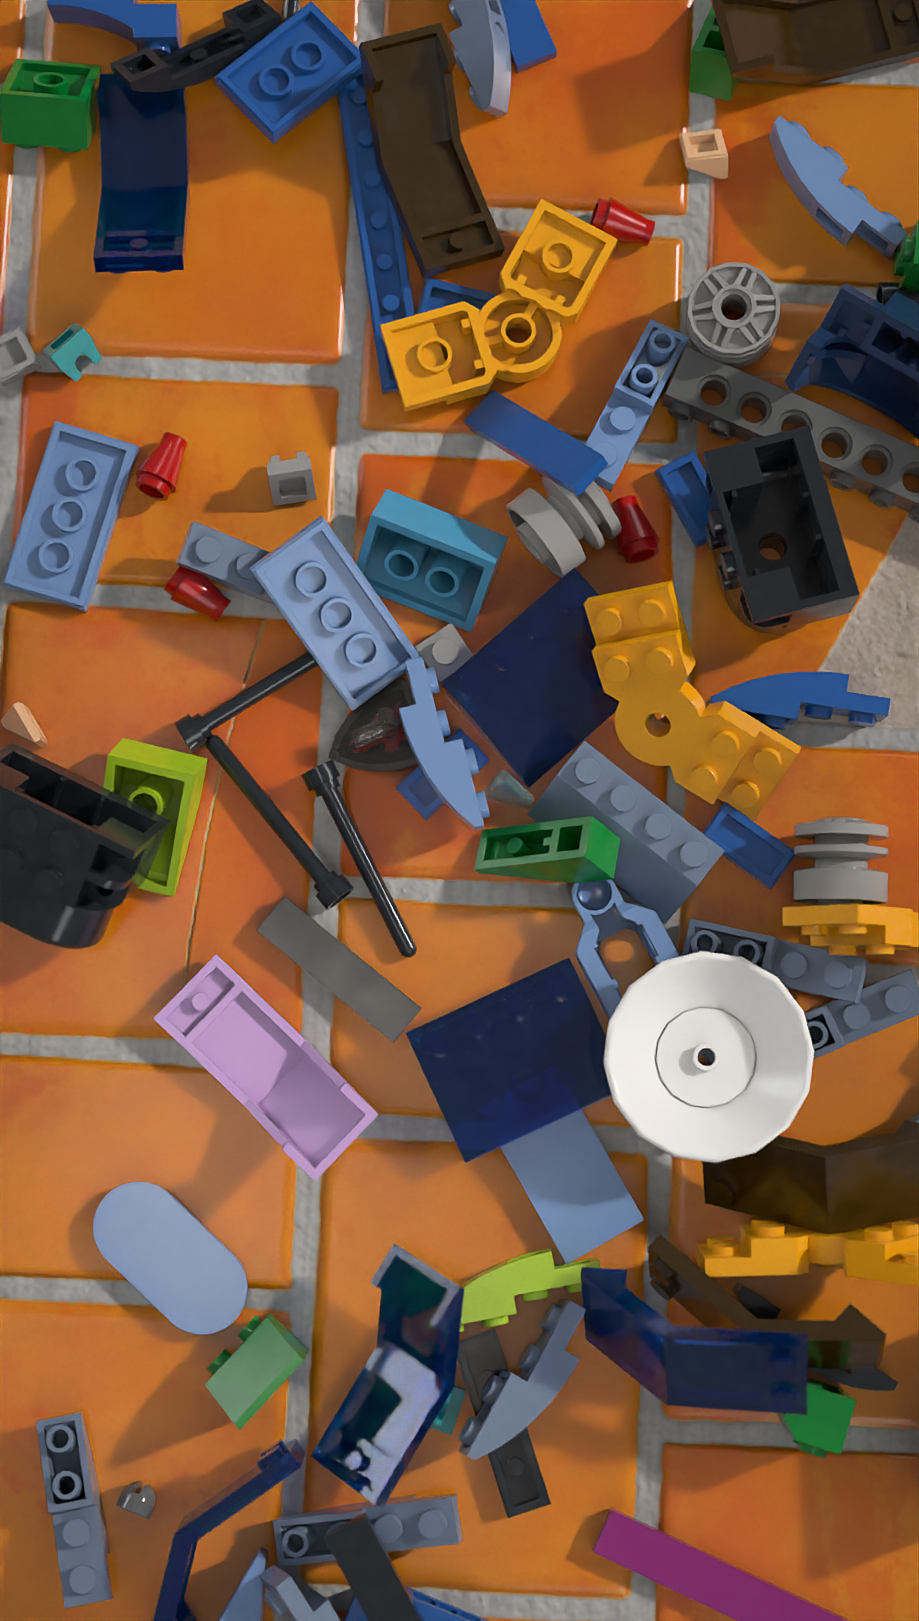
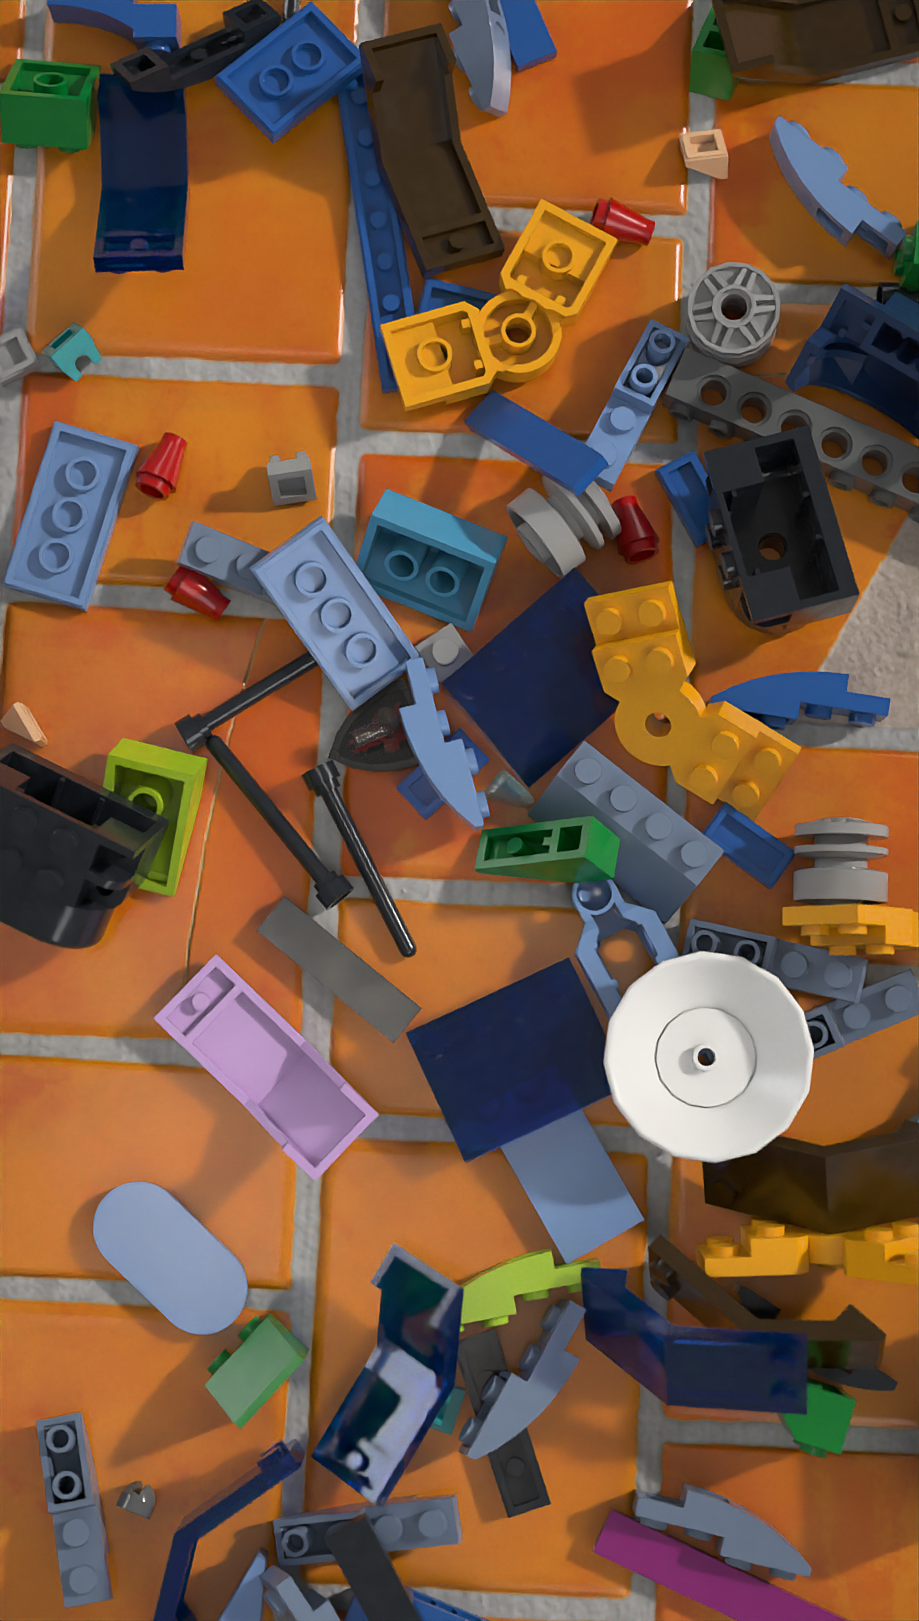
none -> sand blue slope [632,1482,812,1581]

